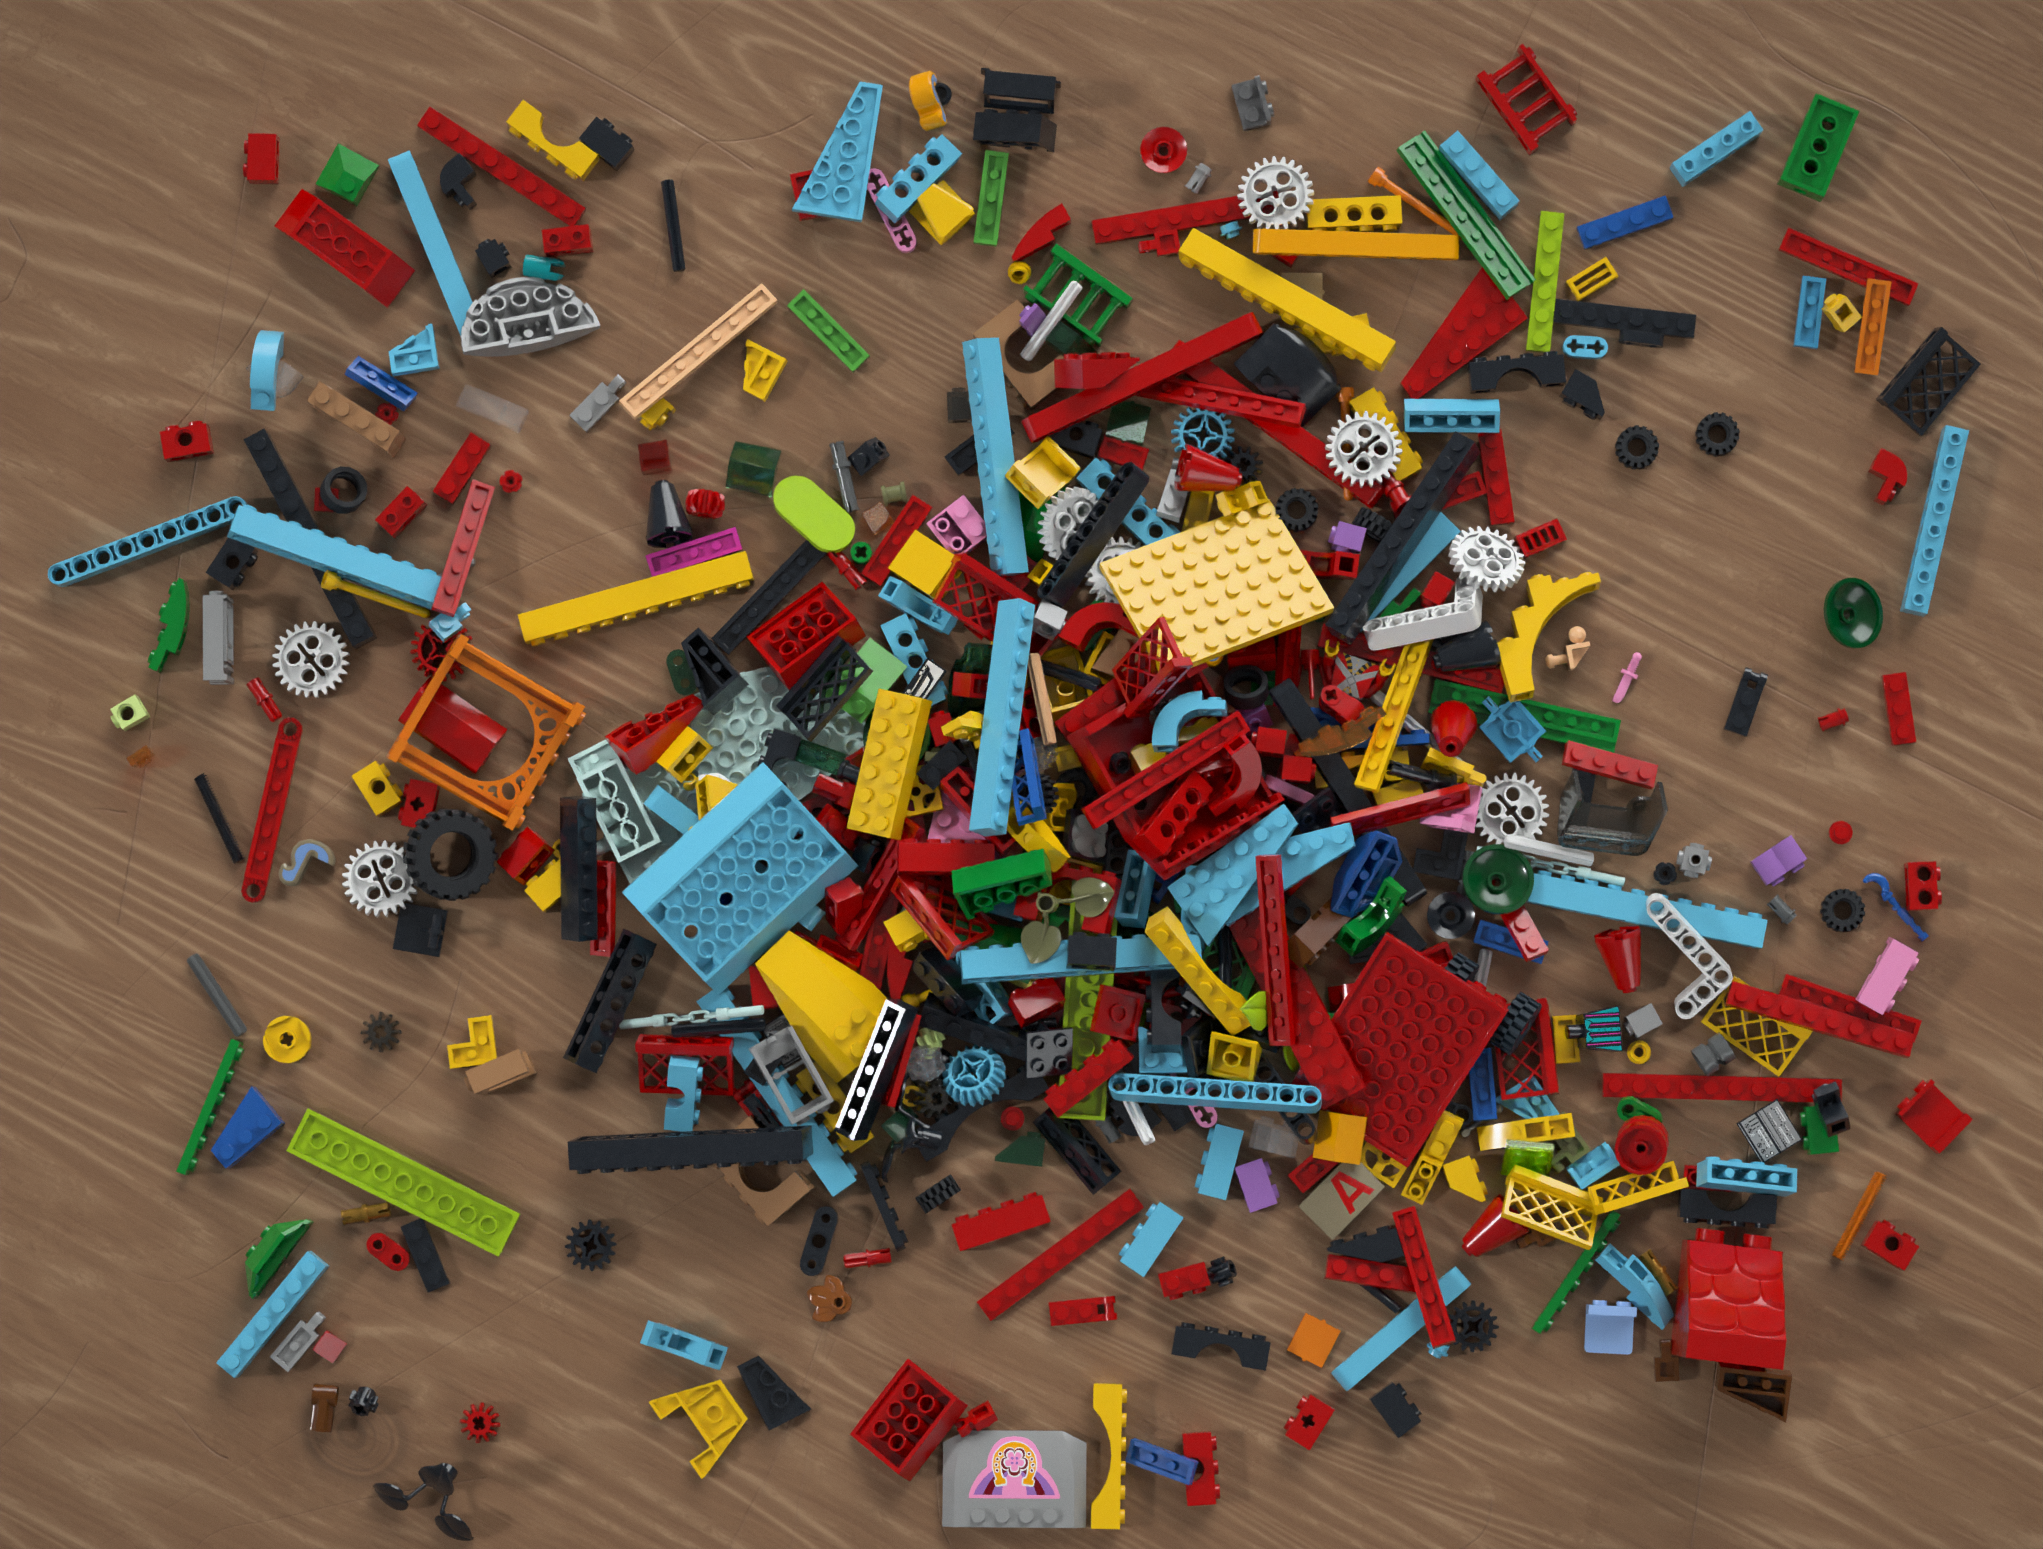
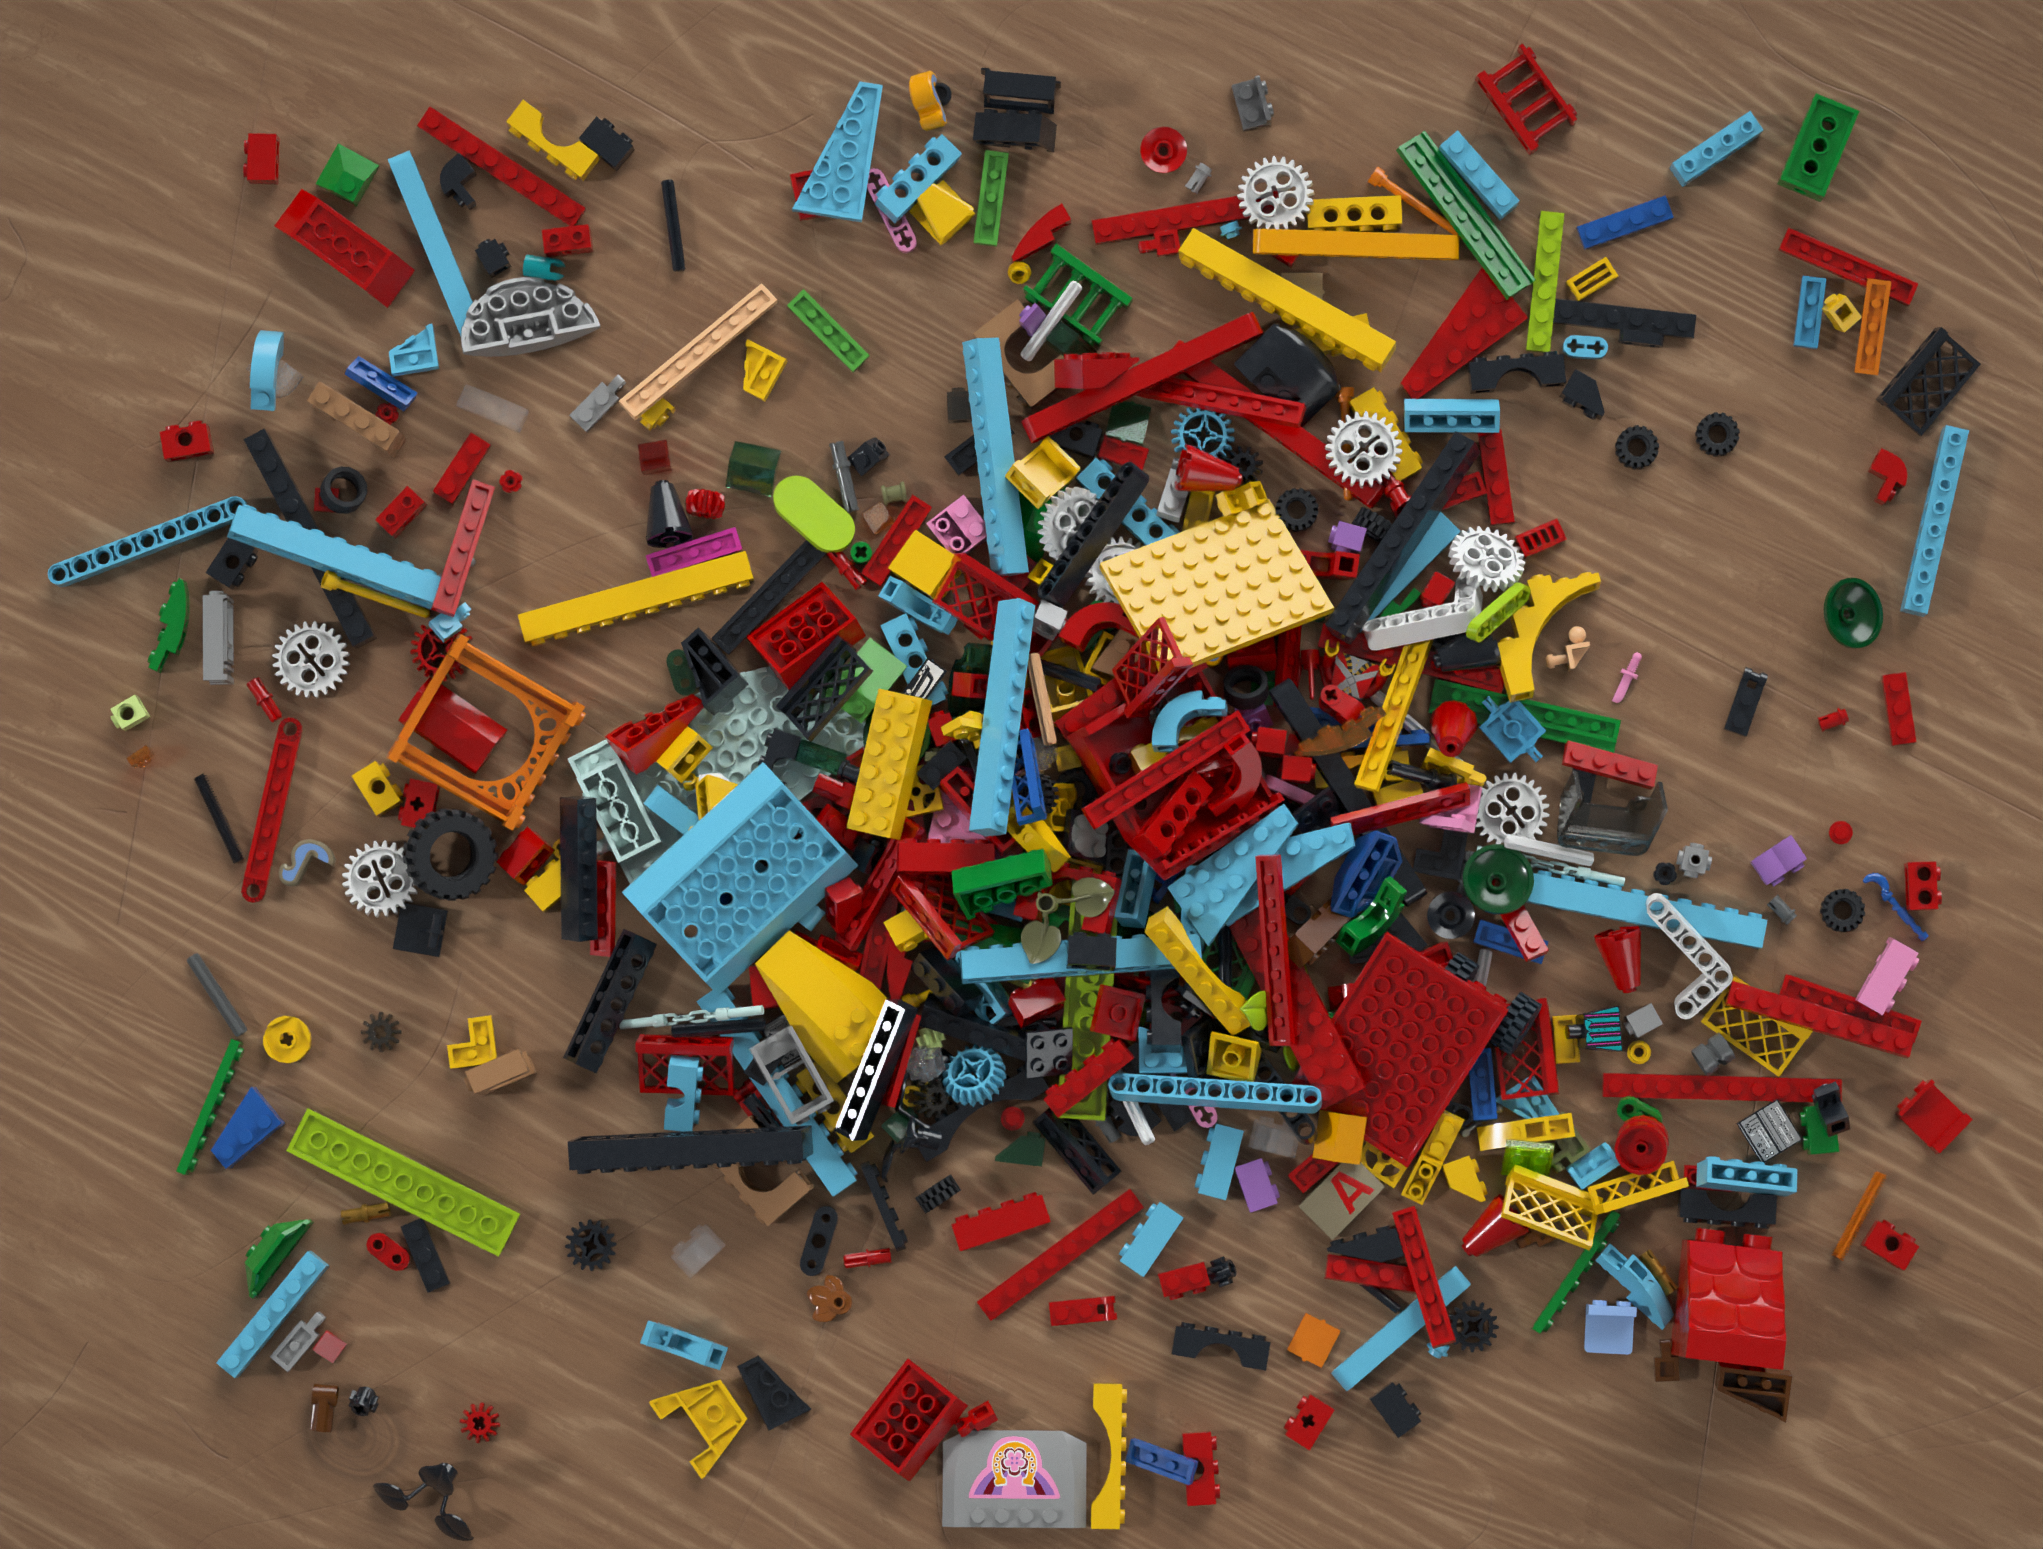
none -> clear brick [671,1224,726,1278]
none -> lime beam [1466,582,1531,642]

